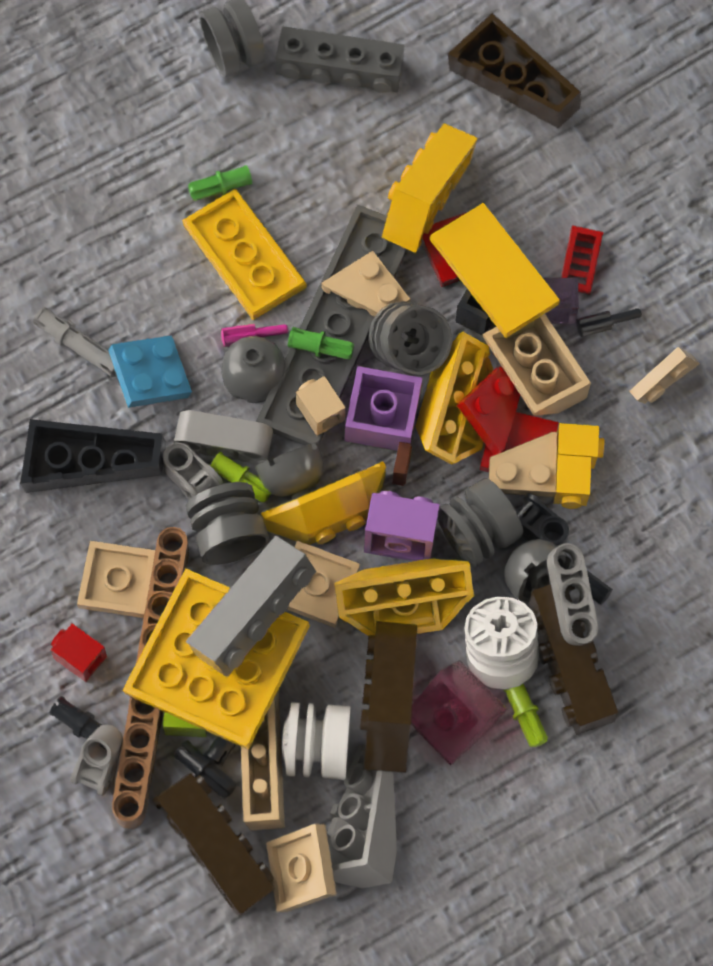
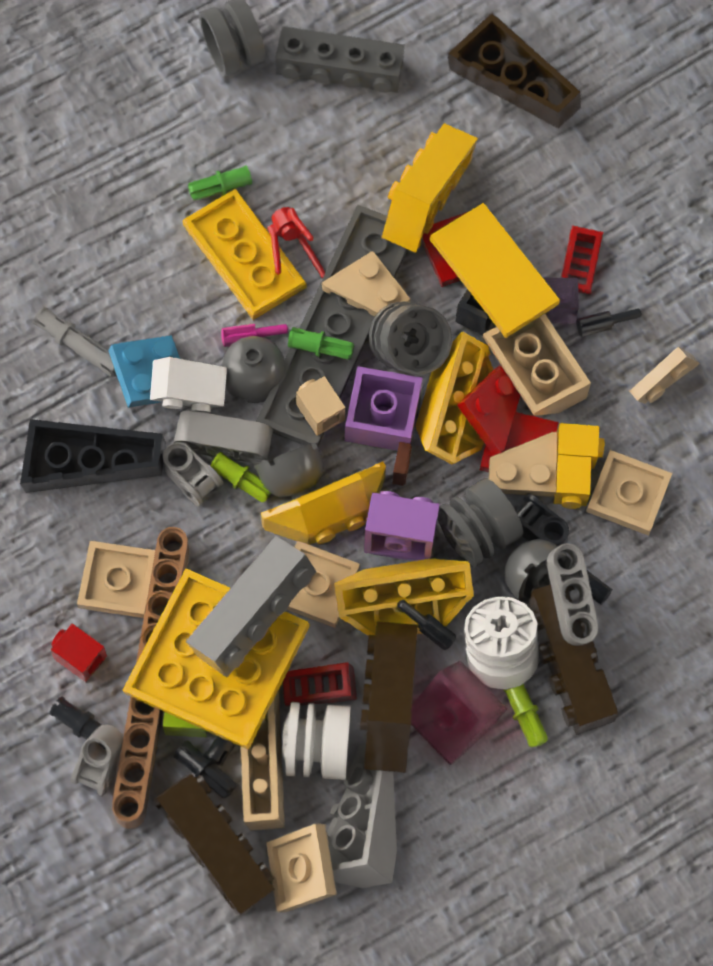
dark grey wheel [185,482,269,565] -> none
none -> white brick [150,357,227,413]
none -> red plant [267,207,325,279]
none -> red slope [283,662,357,707]
none -> black axle [397,600,456,650]
none -> tan plate [586,450,672,536]

